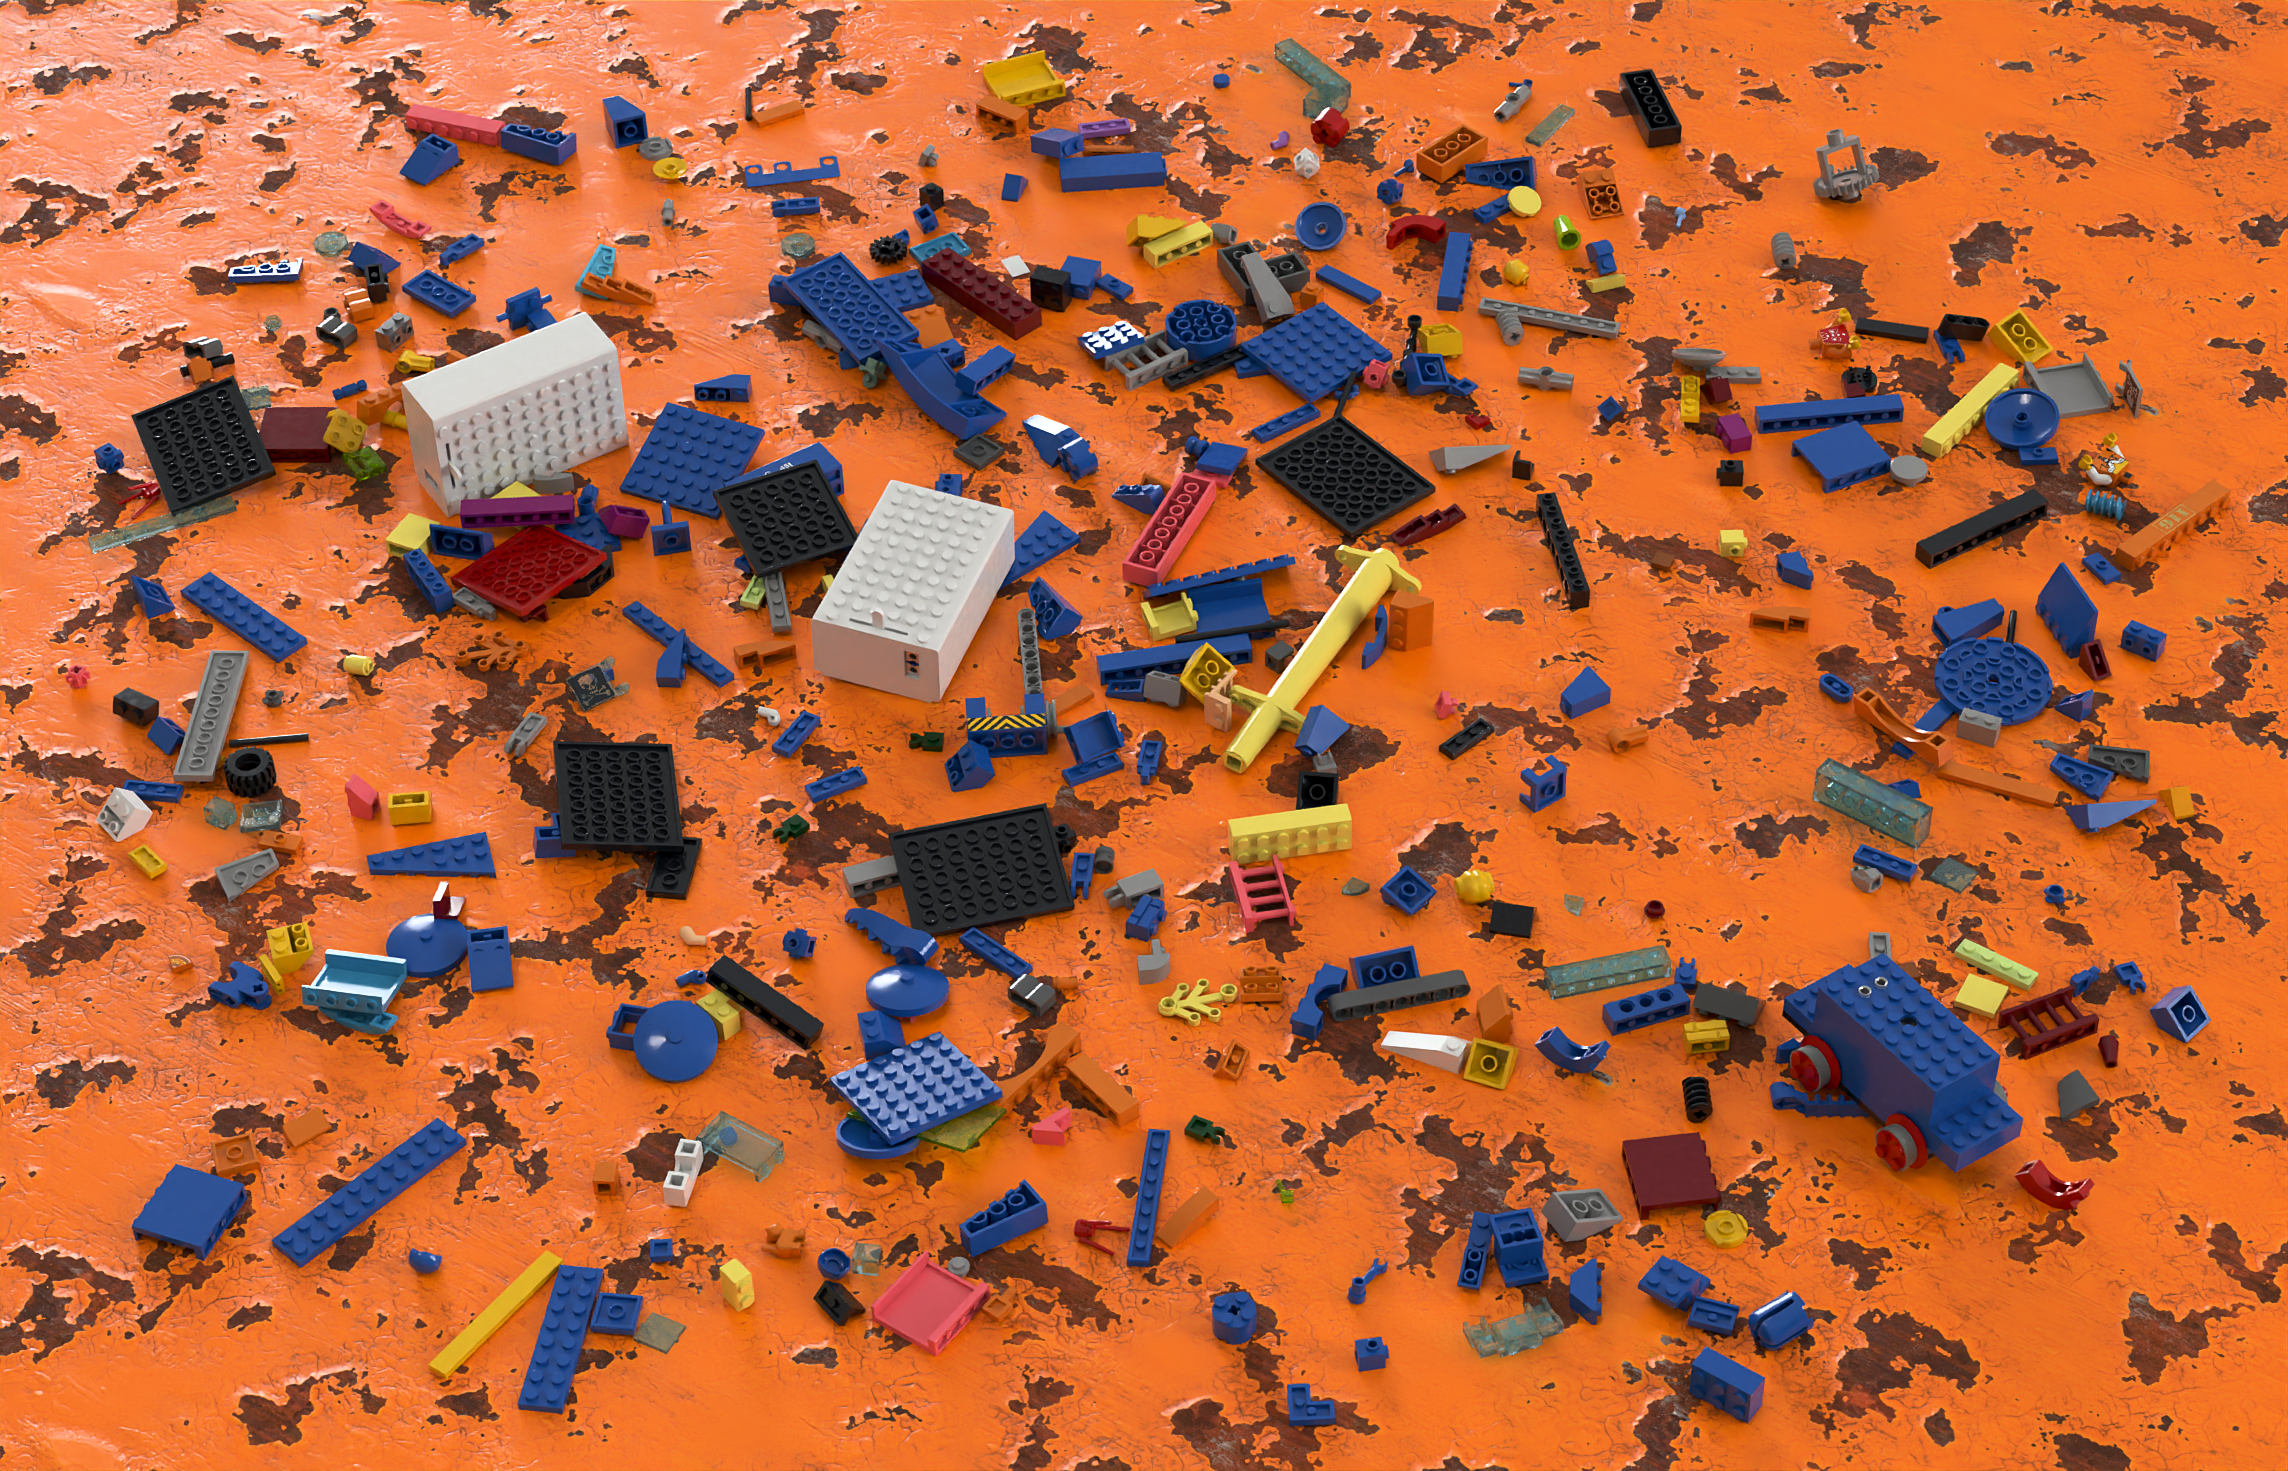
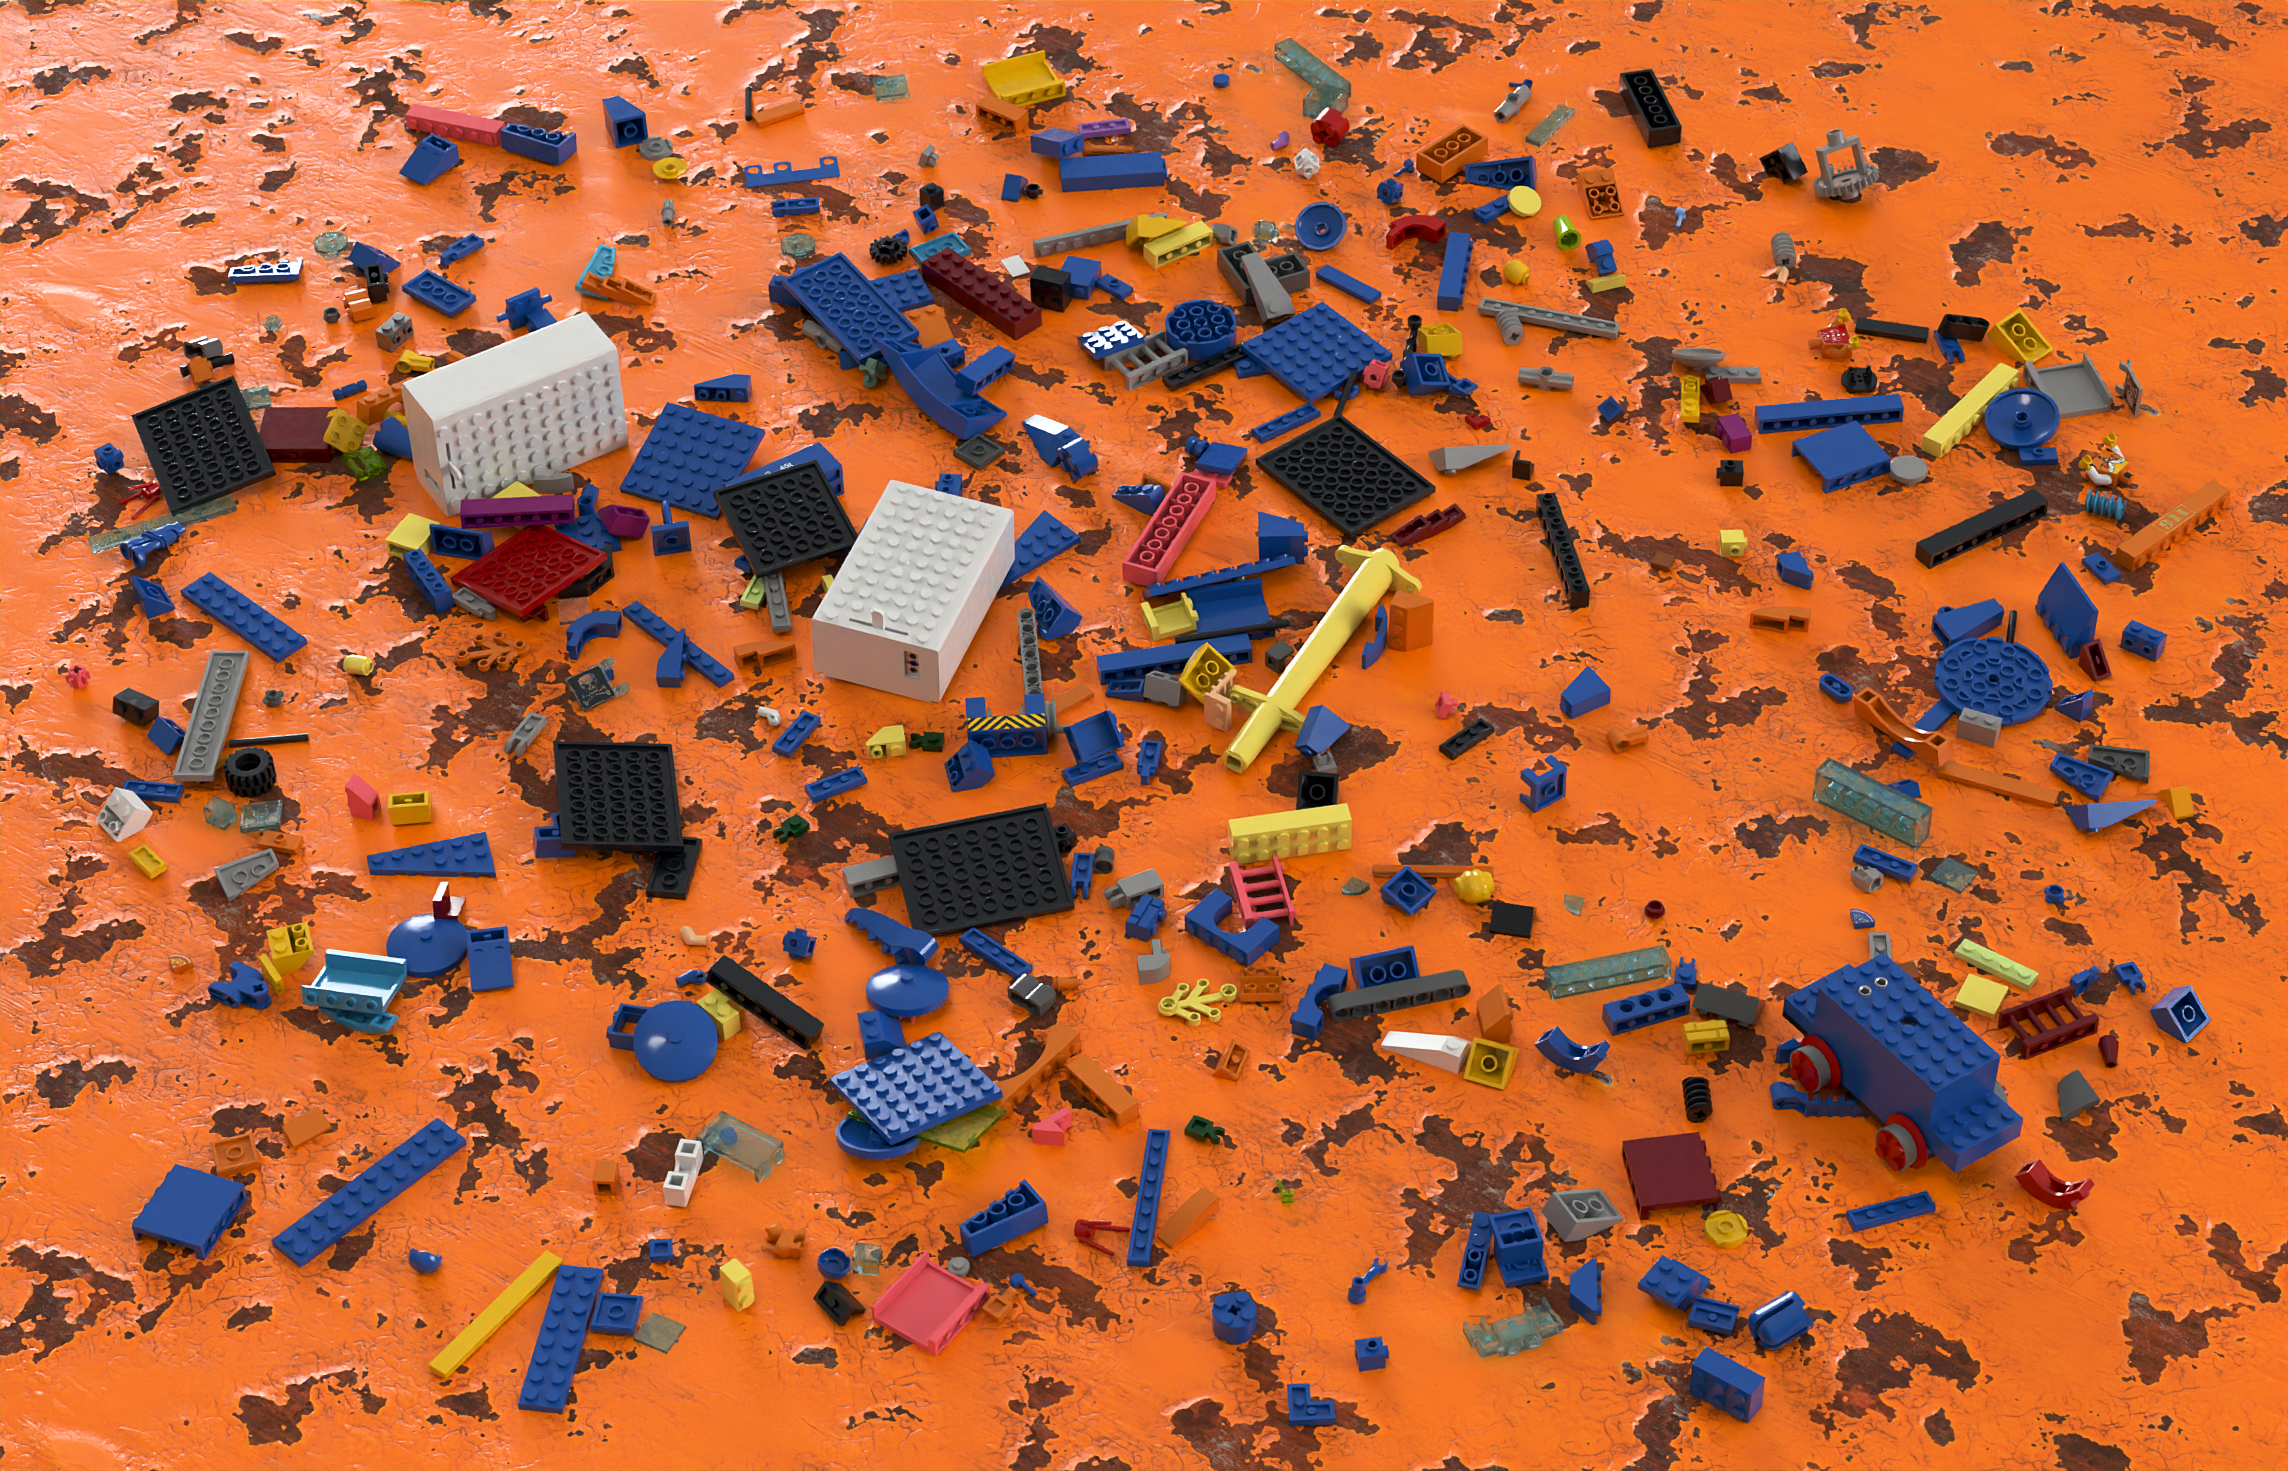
dark grey brick [316,316,358,349] -> none
coral slope [369,199,431,238] -> none
orange brick [1300,282,1324,310] -> none
dark red panel [1841,379,1865,398] -> none
none -> blue piece [120,522,186,569]
none -> blue cone [373,416,413,461]
none -> clear piece [557,597,590,625]
none -> blue arch [566,611,623,660]
none -> light yellow slope [866,725,906,759]
none -> clear light blue plate [872,74,910,102]
none -> blue hand [1009,1273,1037,1297]
none -> black plate [1023,183,1043,199]
none -> light grey plate [1033,212,1167,258]
none -> blue arch [1184,889,1279,967]
none -> clear light blue head [1252,220,1279,243]
none -> blue slope [1258,512,1308,564]
none -> orange axle [1372,865,1493,878]
none -> black brick [1759,141,1808,184]
none -> light nougat arm [1775,266,1789,286]
none -> blue tile [1845,1191,1936,1232]
none -> blue tile [1850,909,1875,929]

